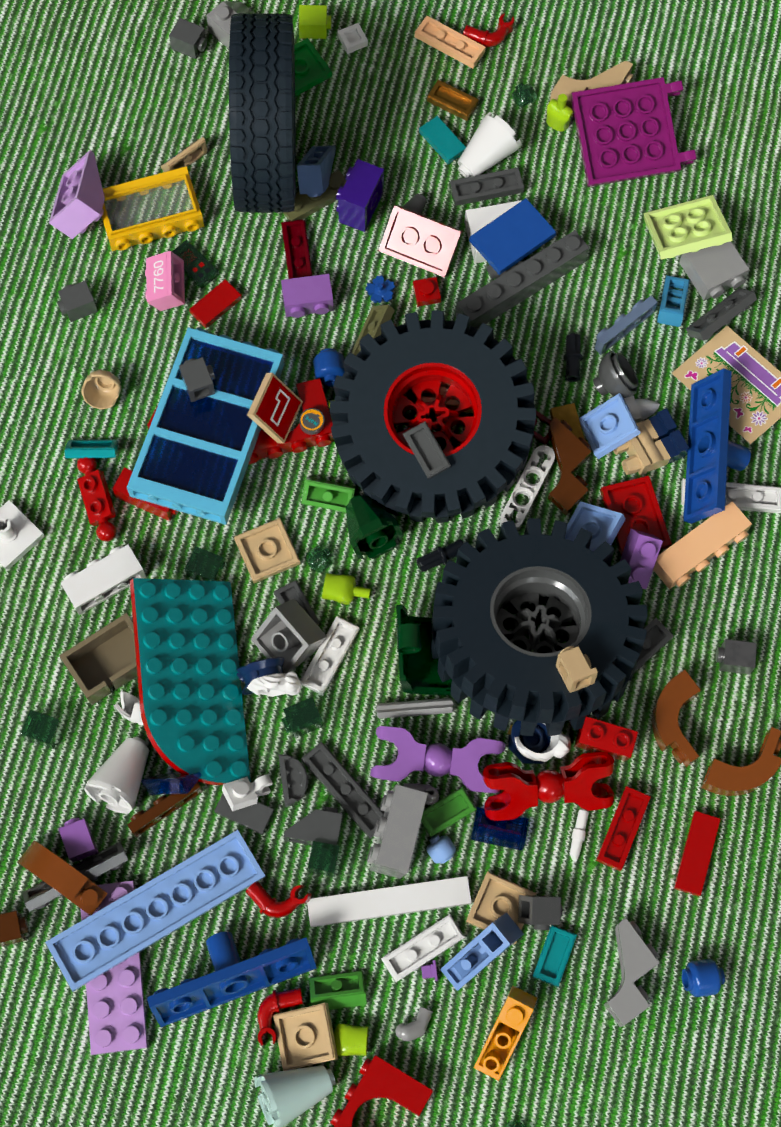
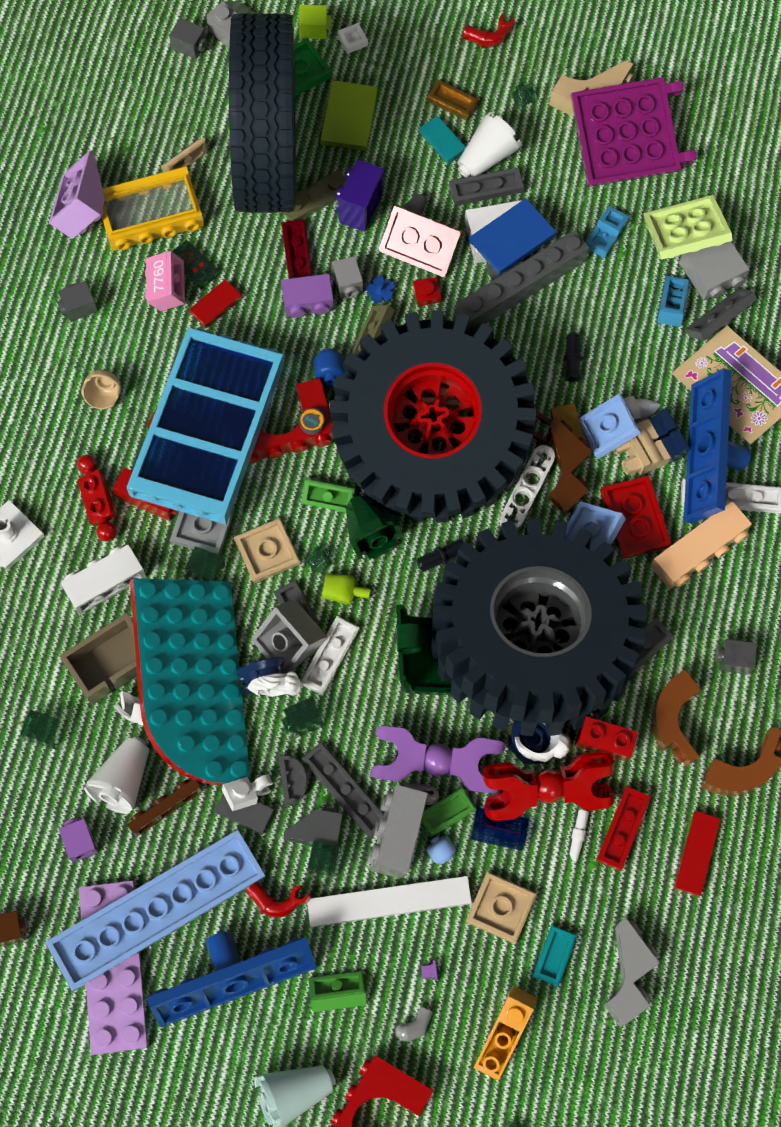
dark orange arch [17,841,108,916] -> none
dark grey plate [22,842,128,912] -> none
teal tile [64,440,118,458] -> none
clear blue slope [141,772,201,795] -> none
dark grey brick [179,357,216,402] -> none
tile [247,373,303,443] -> none
red piece [257,988,303,1046] -> none
tan tile [273,1003,338,1071] -> none
medium blue slope [297,145,335,197] -> none
lime piece [334,1024,369,1056] -> none
light grey axle [376,698,454,719] -> none
white tile [381,914,465,983] -> none
dark grey tile [403,421,451,480] -> none
light nougat plate [415,16,486,69] -> none
medium blue slope [440,913,524,991] -> none
dark grey brick [518,895,563,930] -> none
lime piece [546,94,574,132] -> none
tan brick [556,646,598,693] -> none
dark grey piece [593,351,639,397] -> none
sand blue plate [594,296,658,355] -> none
medium lavender brick [620,529,663,589] -> none
blue head [682,959,725,997] -> none
none -> light grey plate [170,507,235,557]
none -> lime tile [320,80,378,151]
none -> light grey brick [332,256,363,298]
none -> dark azure slope [585,206,630,259]

